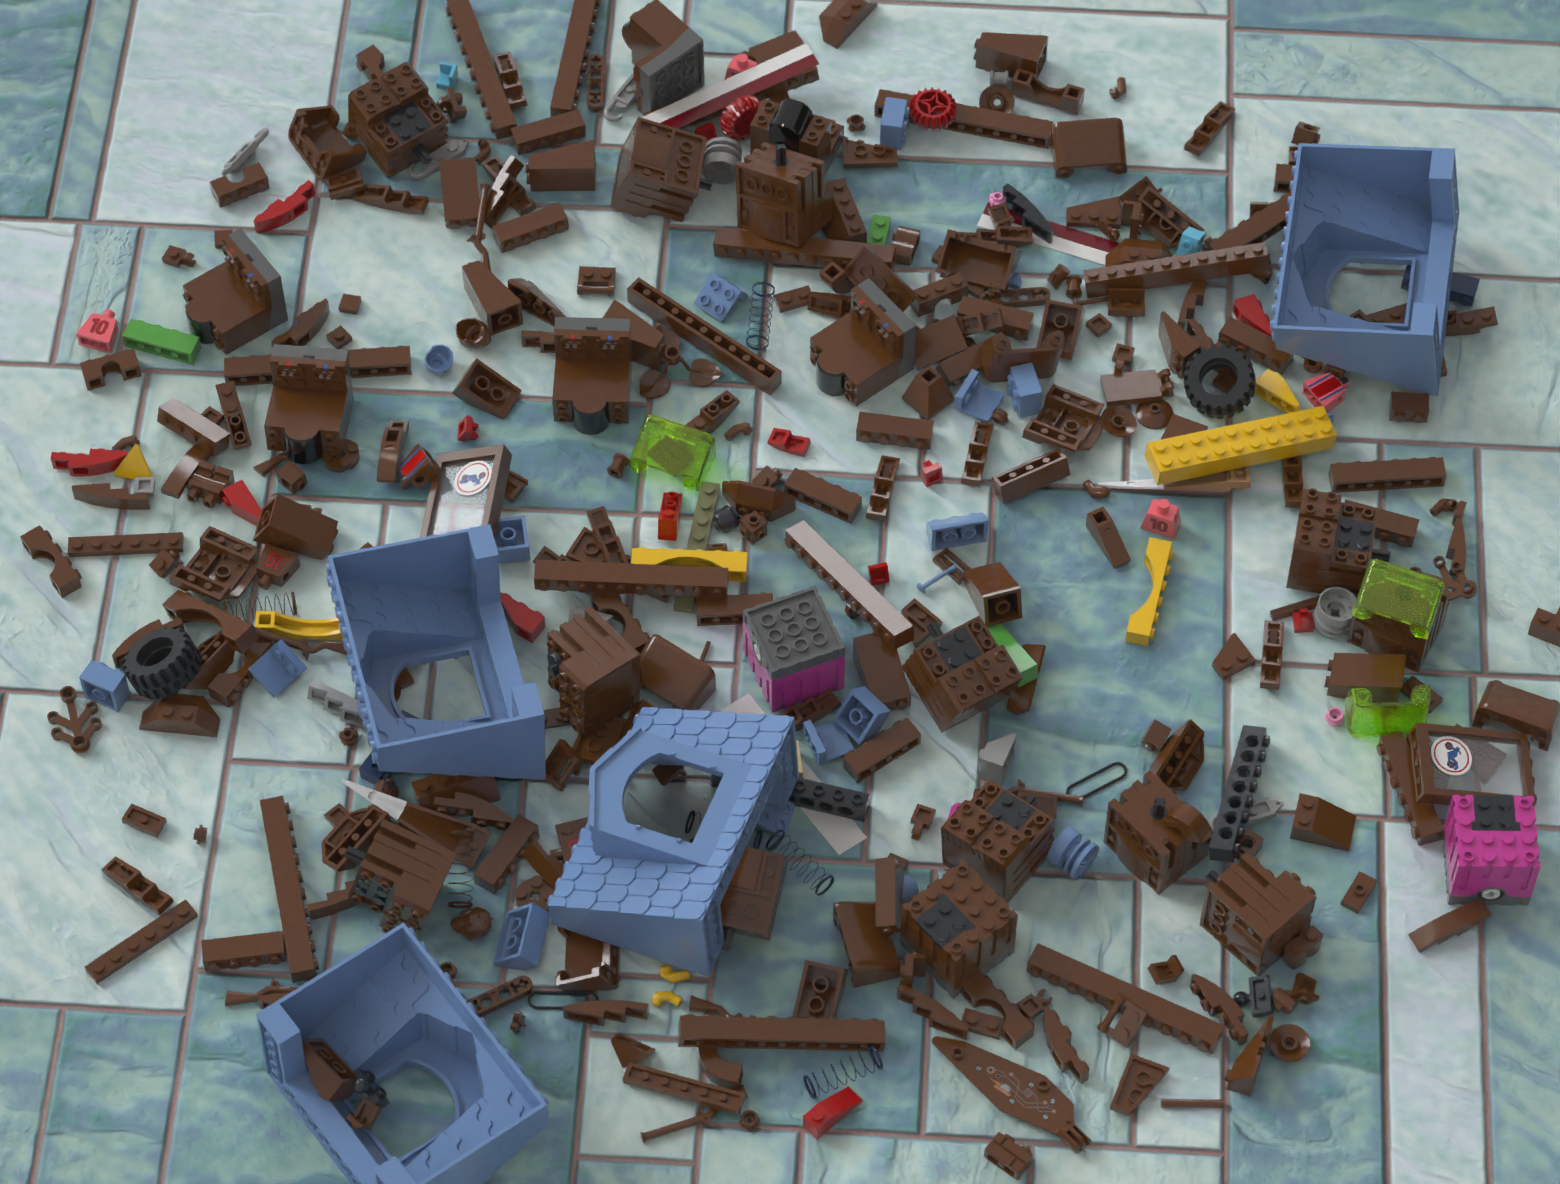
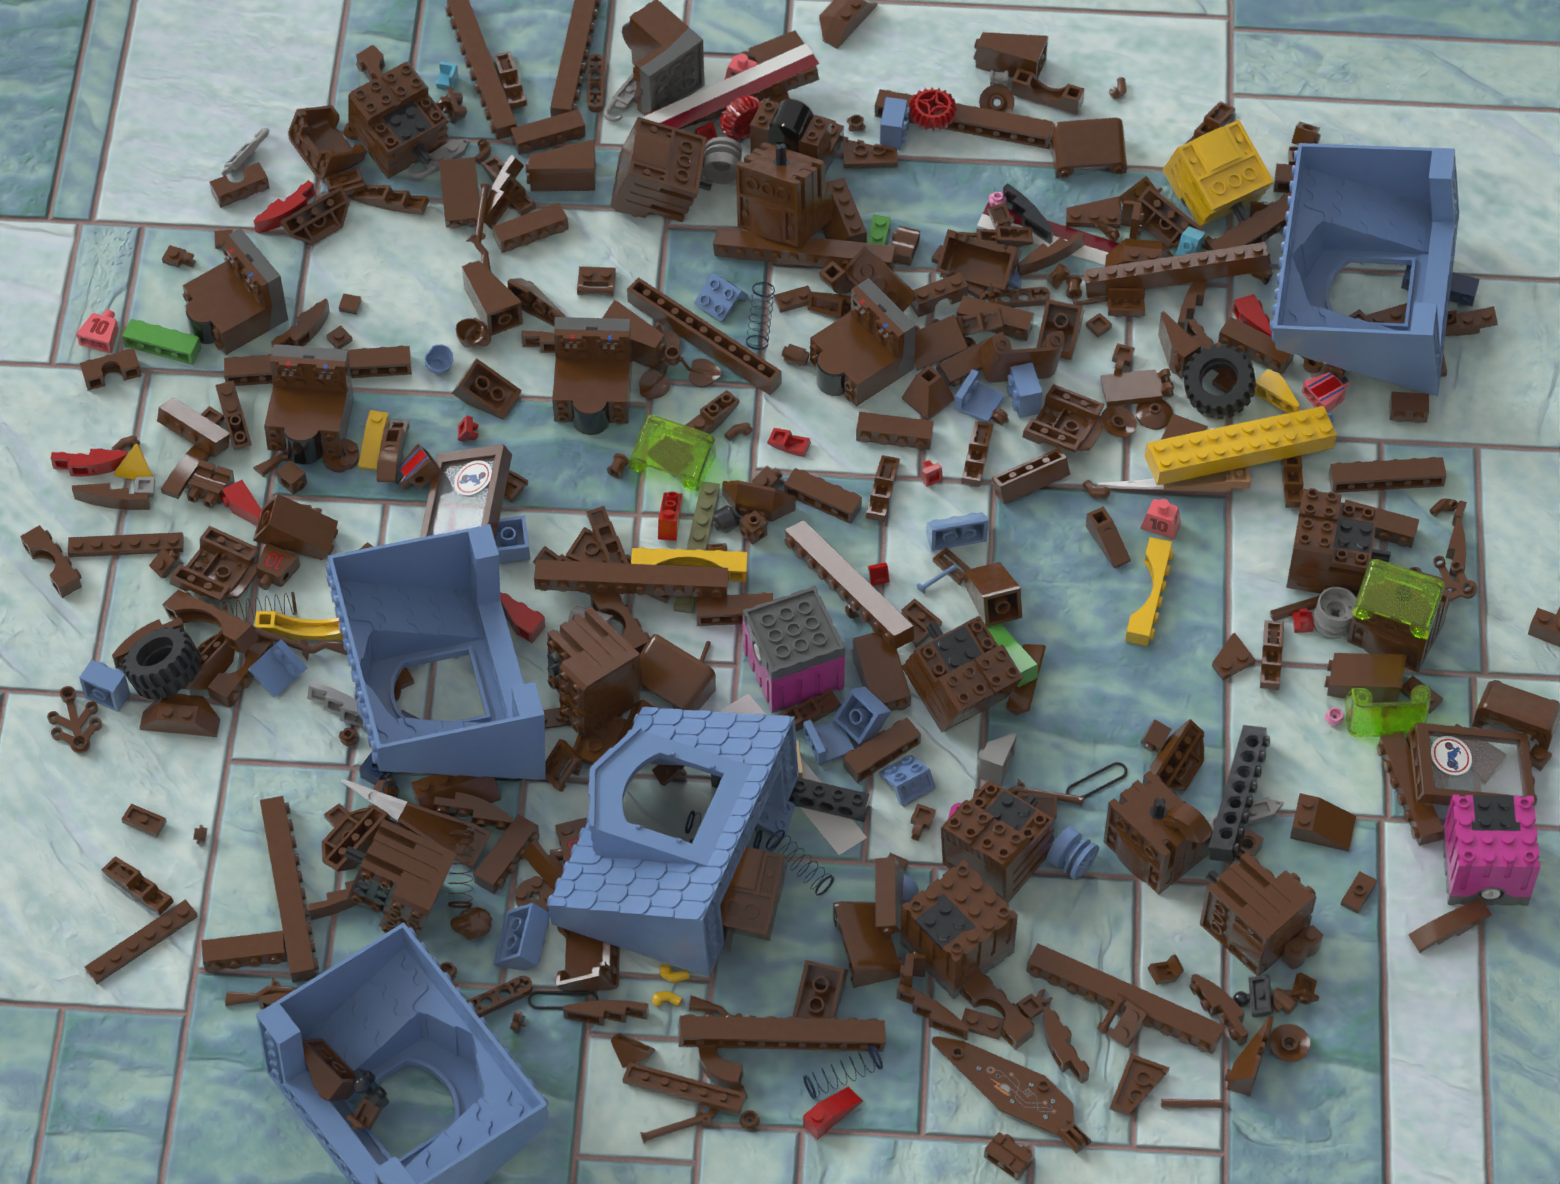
none -> reddish brown wedge [280,186,350,245]
none -> yellow slope [358,410,390,471]
none -> reddish brown brick [781,344,810,367]
none -> medium blue bracket [879,755,936,806]
none -> reddish brown slope [1017,231,1084,276]
none -> yellow piece [1162,120,1274,227]
none -> reddish brown plate [1529,744,1552,771]

